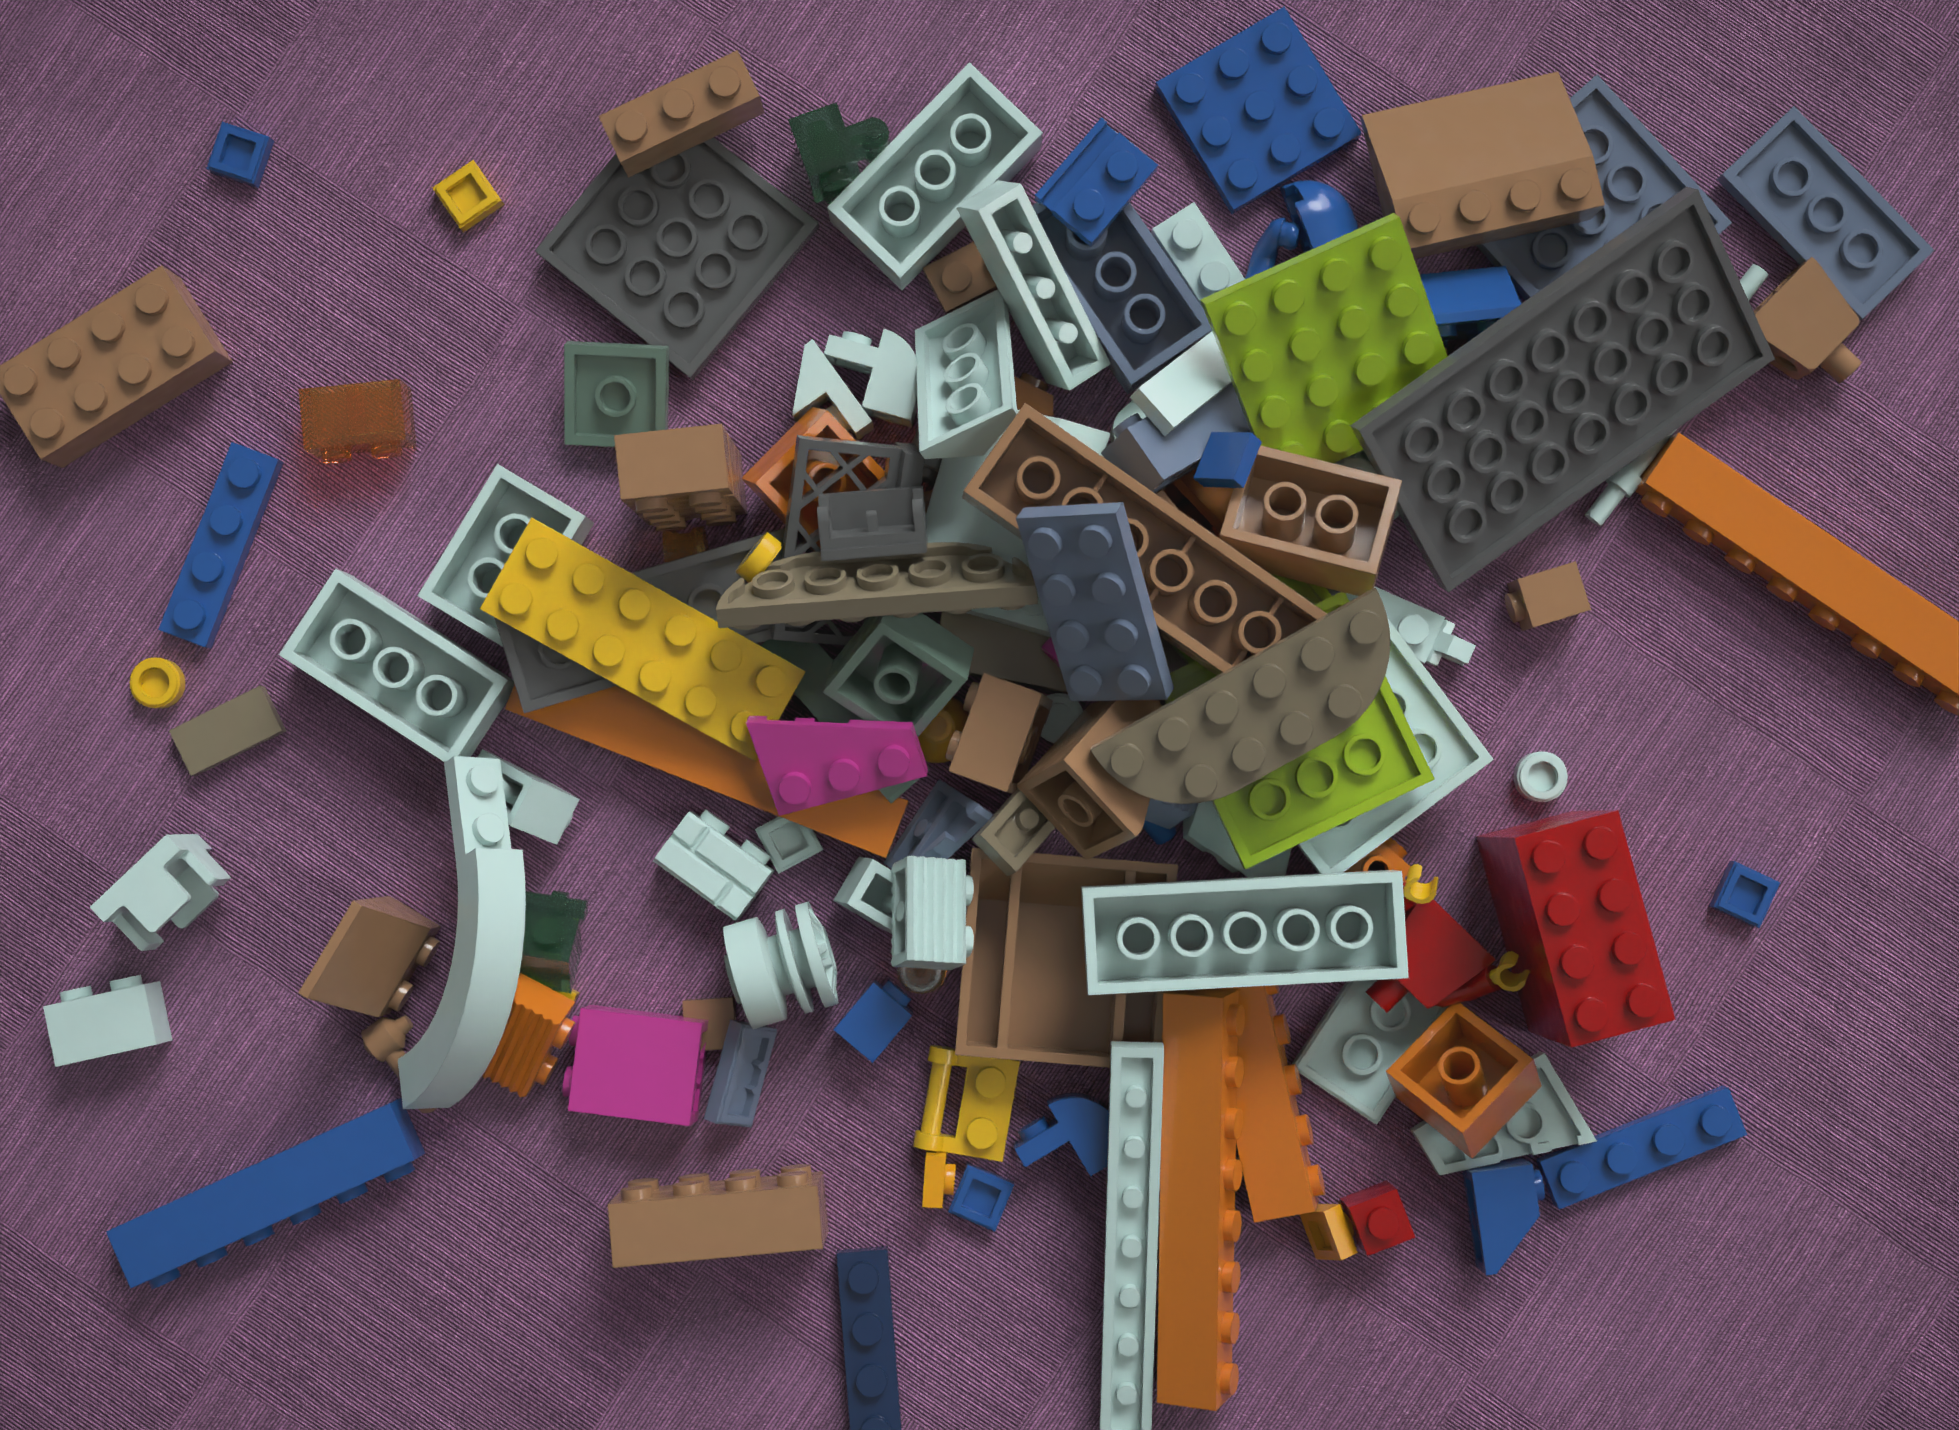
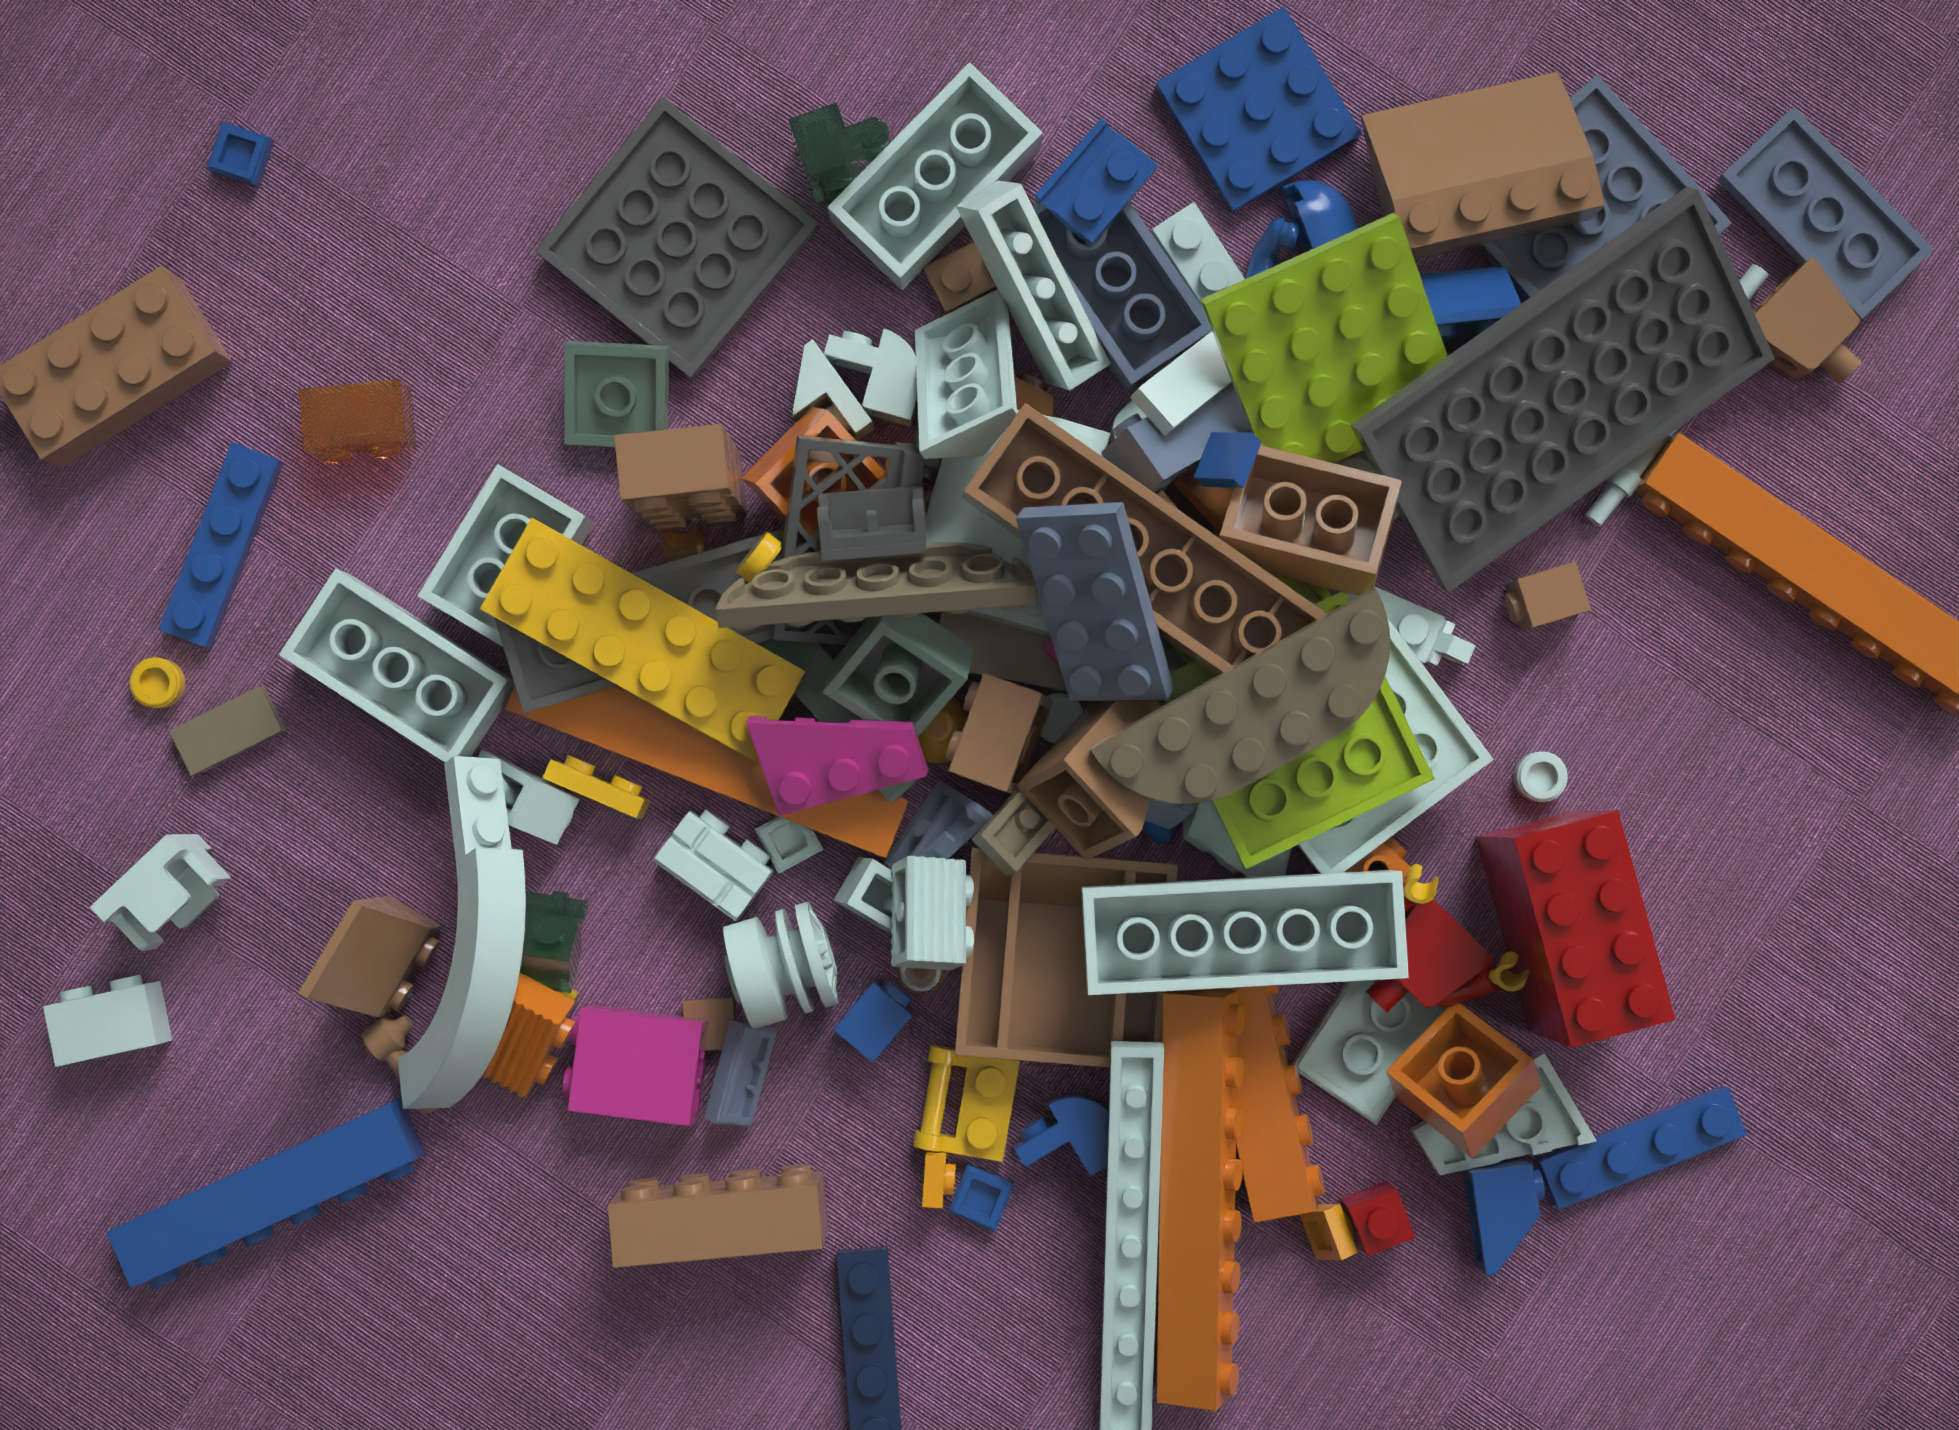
yellow tile [432,160,505,233] -> none
medium nougat brick [598,50,765,178] -> none
blue tile [1709,861,1781,928] -> none
none -> yellow plate [543,755,651,819]

